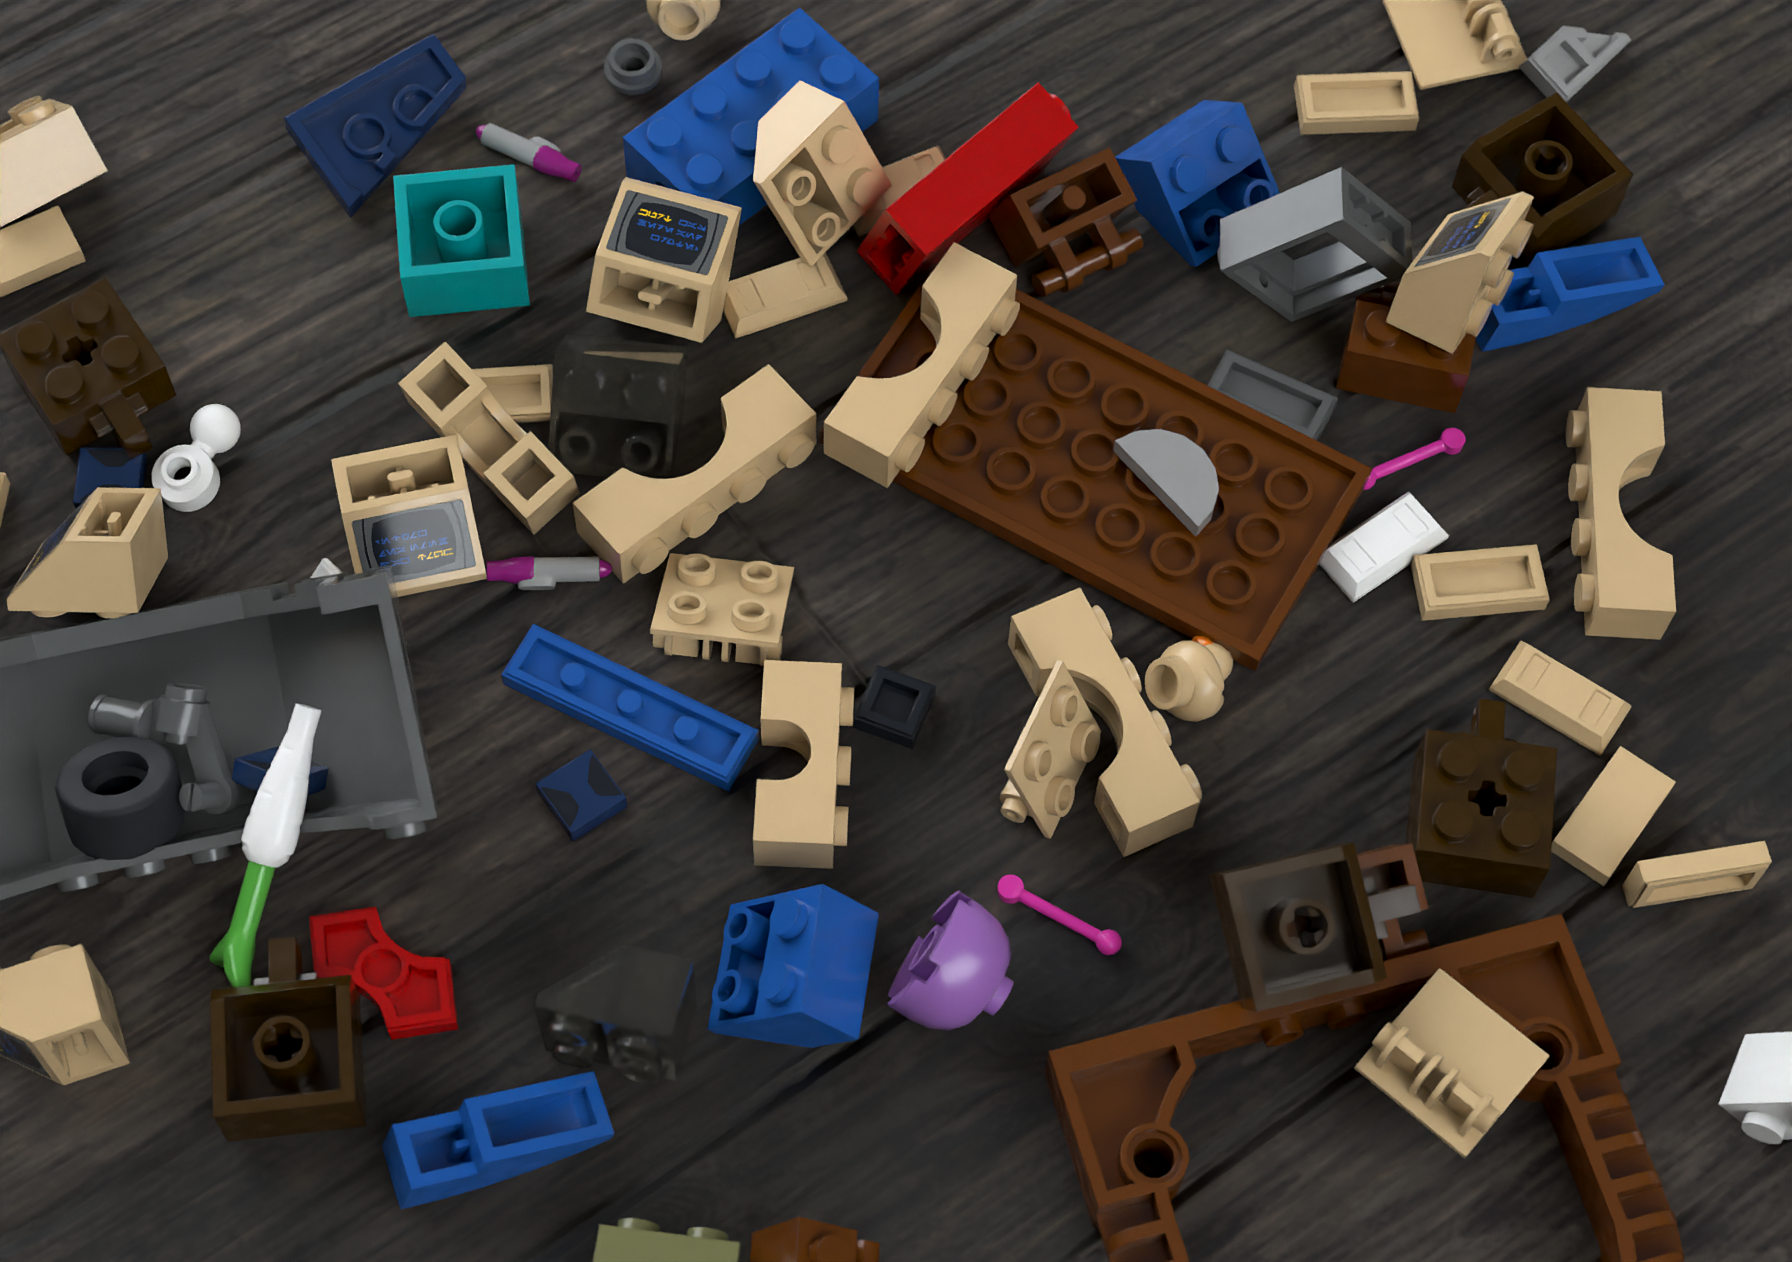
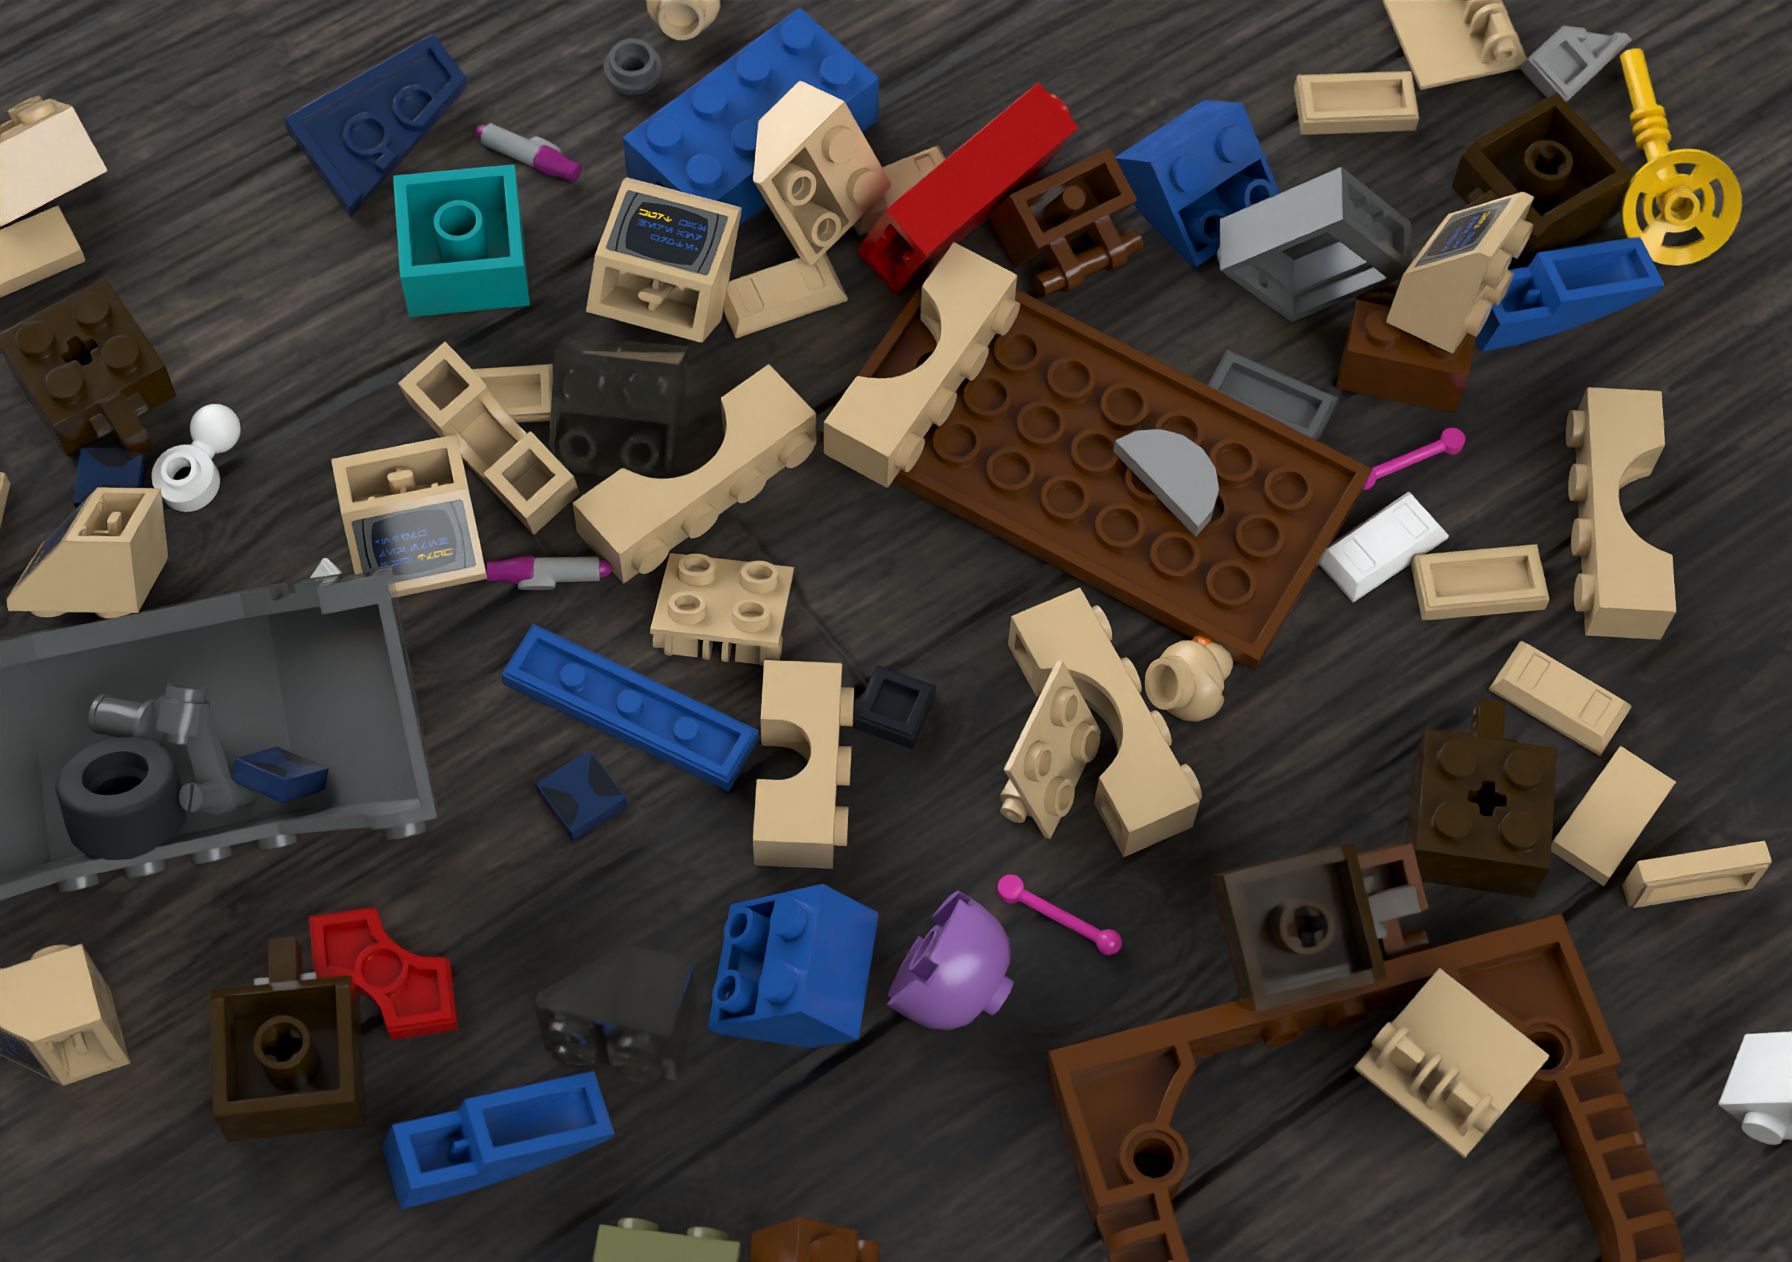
white piece [210,703,321,988] -> none
none -> yellow dish [1620,48,1742,265]

